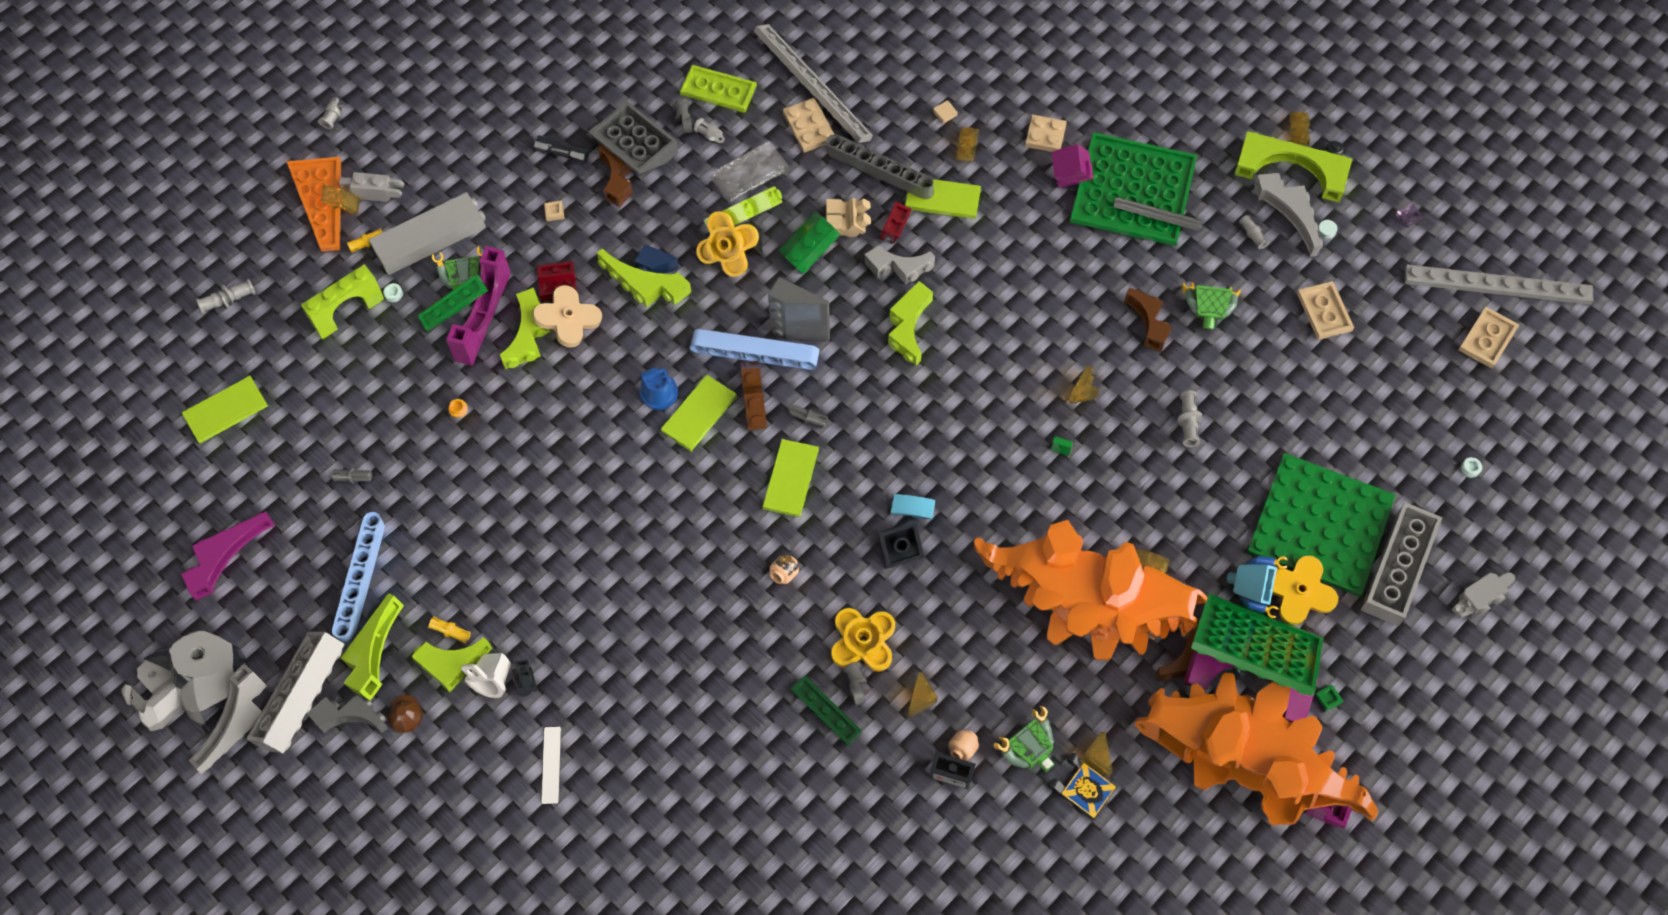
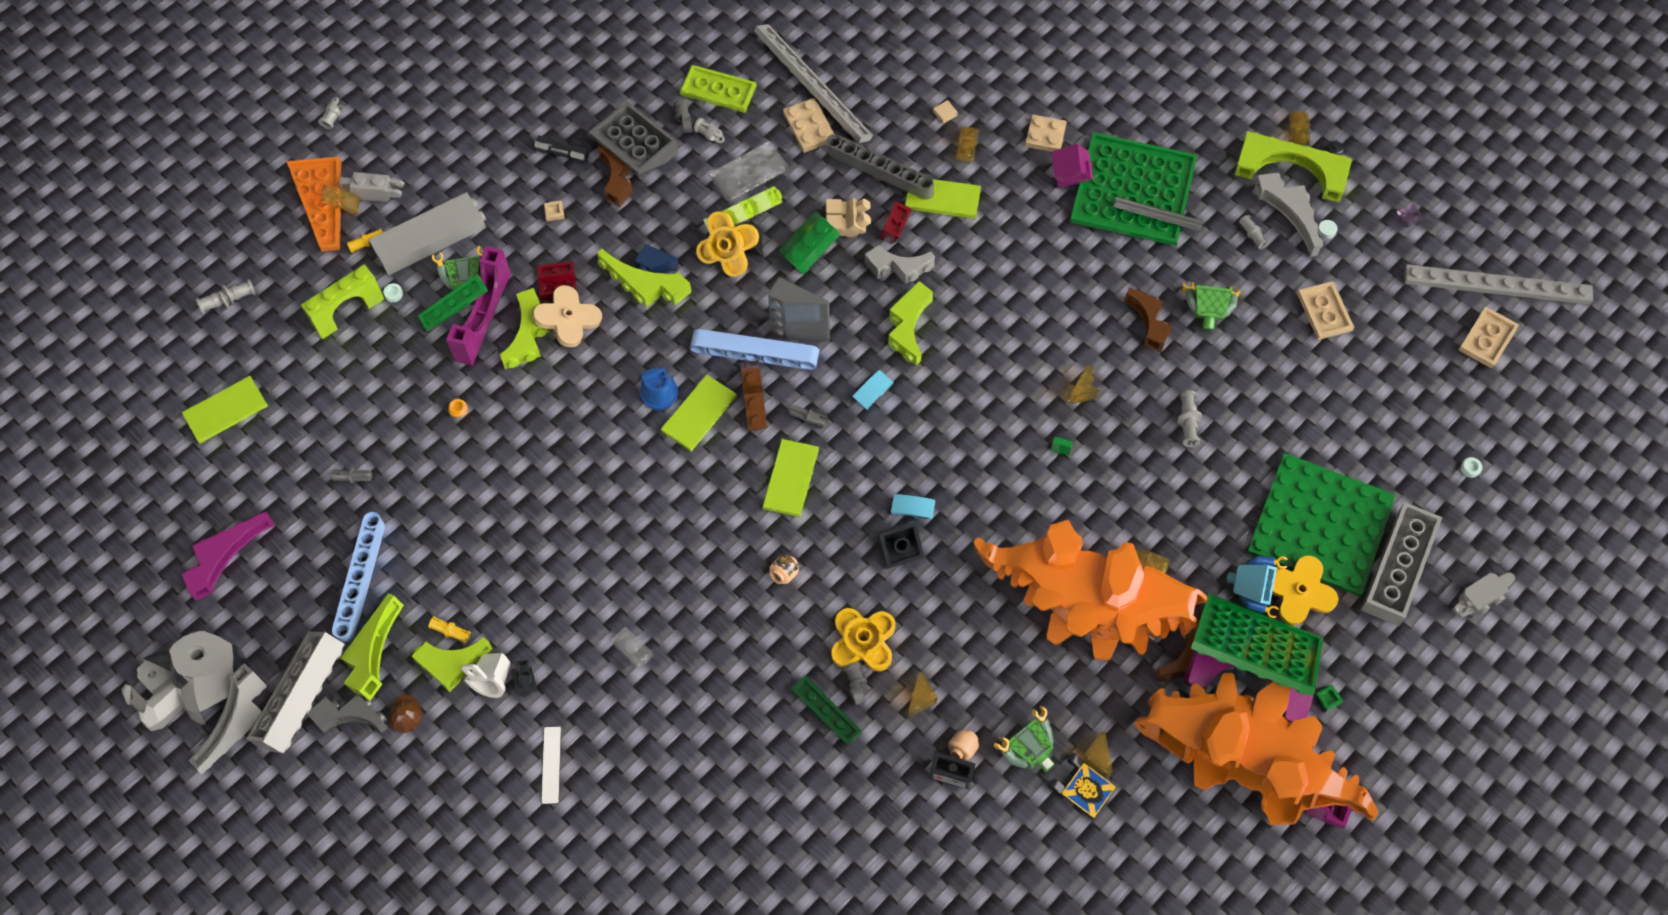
none -> clear plate [611,626,654,669]
none -> medium azure slope [852,370,894,410]

